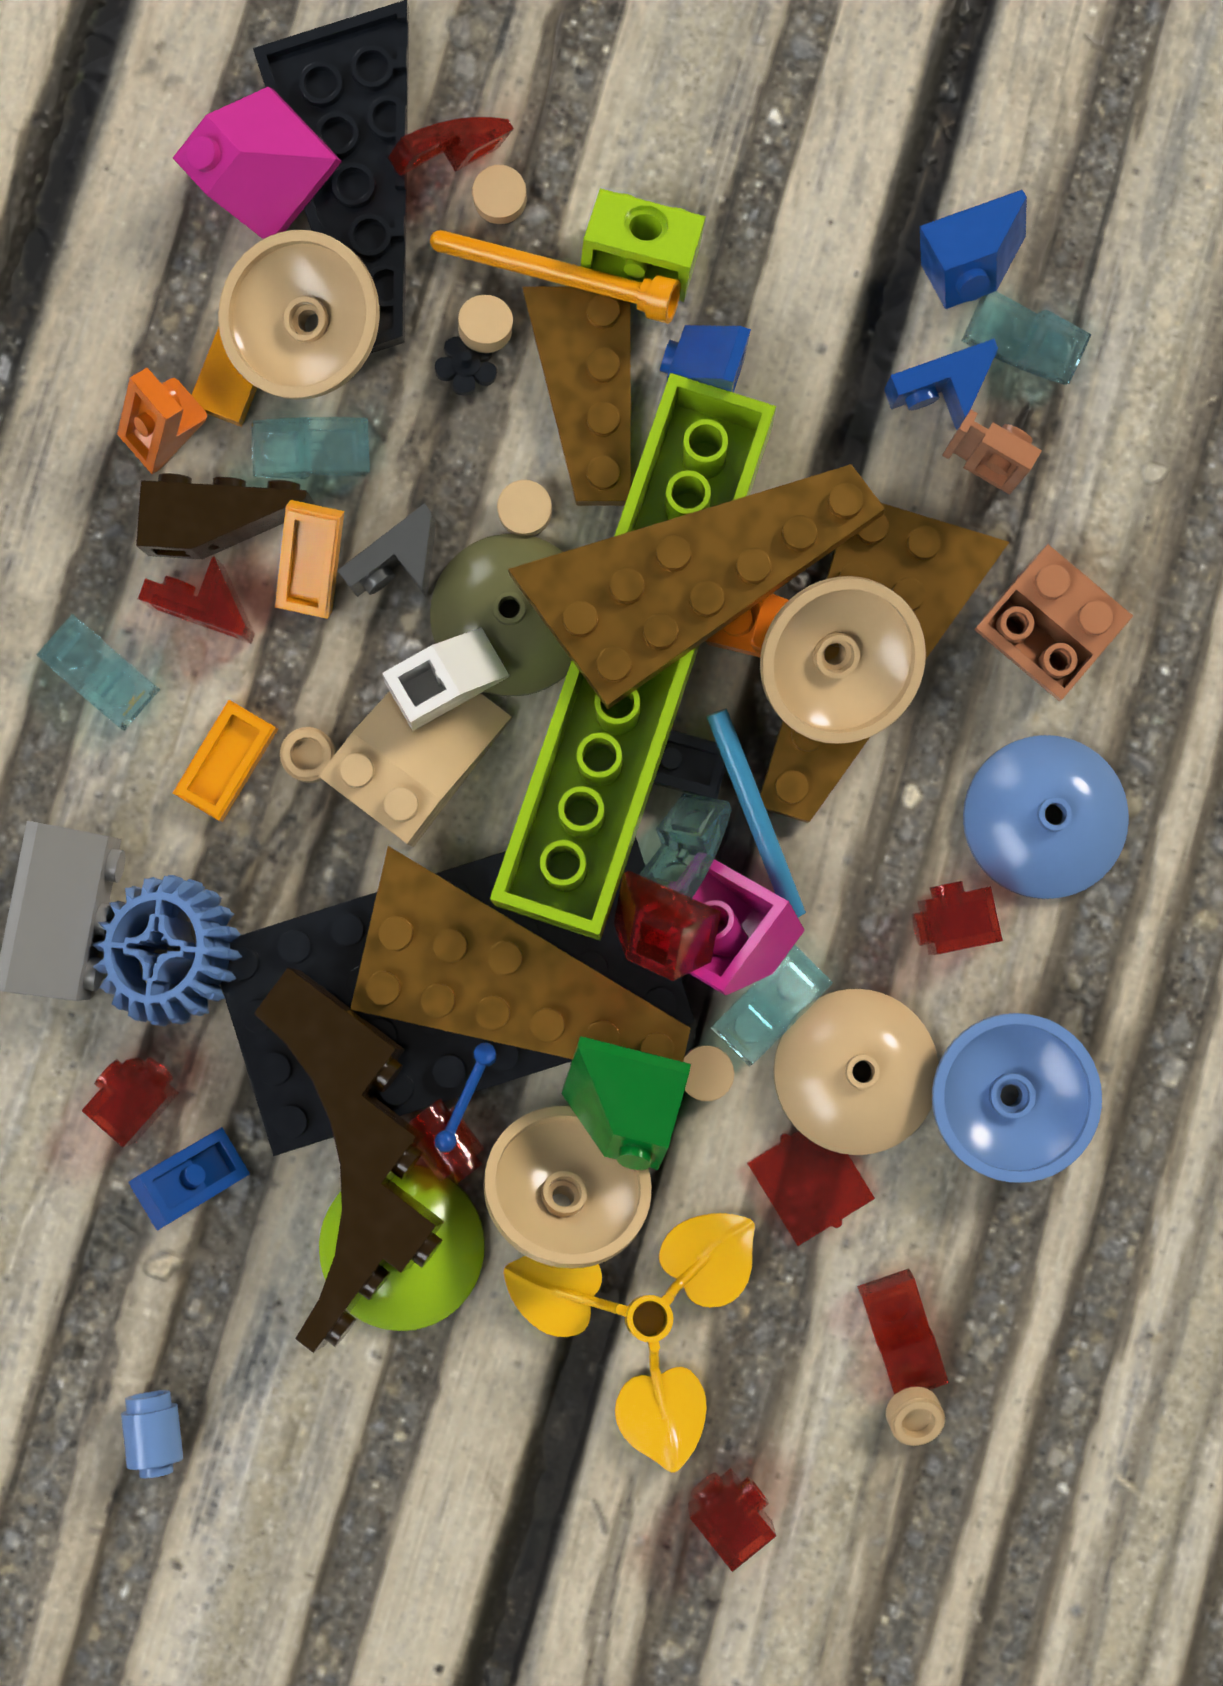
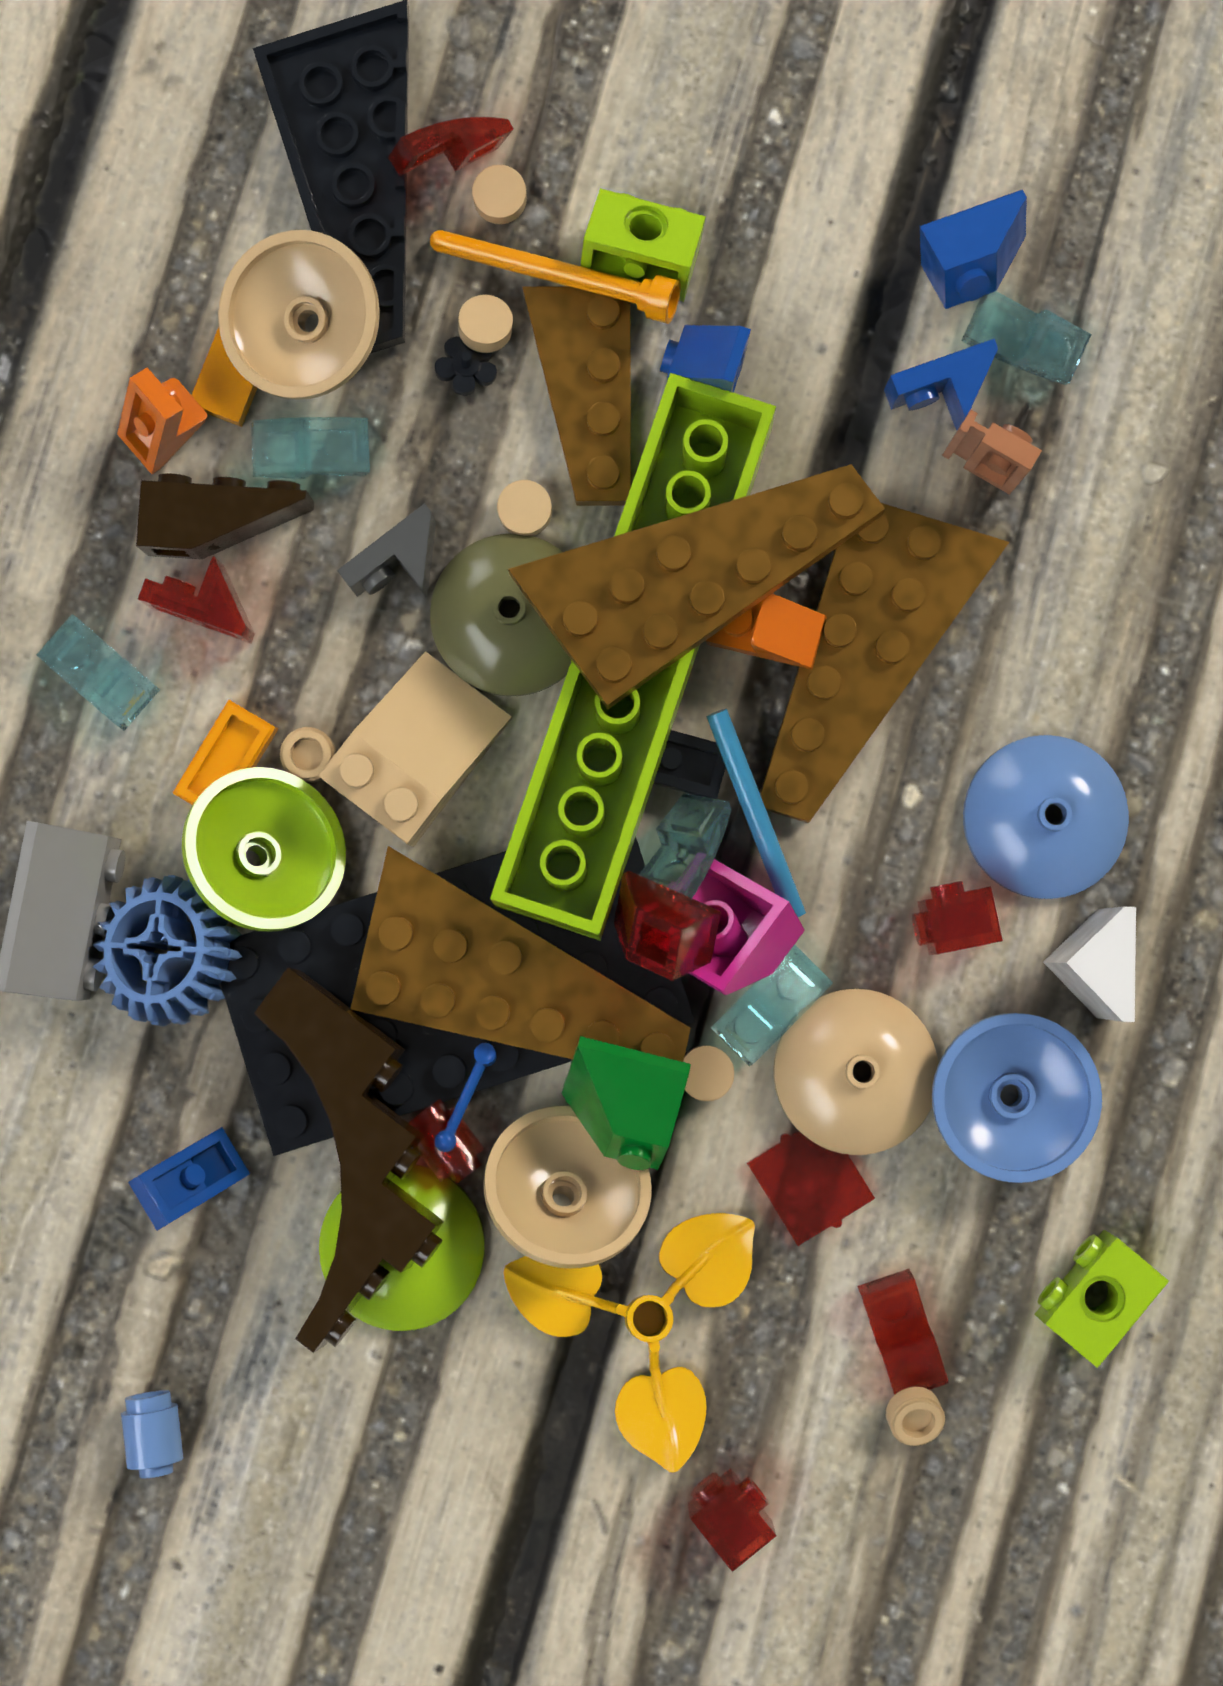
clear red brick [81,1057,179,1148] -> none
dark pink slope [173,87,342,239] -> none
light orange tile [275,500,345,619] -> none
white slope [382,627,509,731] -> none
tan dish [760,576,926,744] -> none
nougat slope [974,544,1133,701] -> none
none -> lime dish [182,767,346,932]
none -> lime brick [1034,1230,1169,1368]
none -> white slope [1043,907,1136,1022]

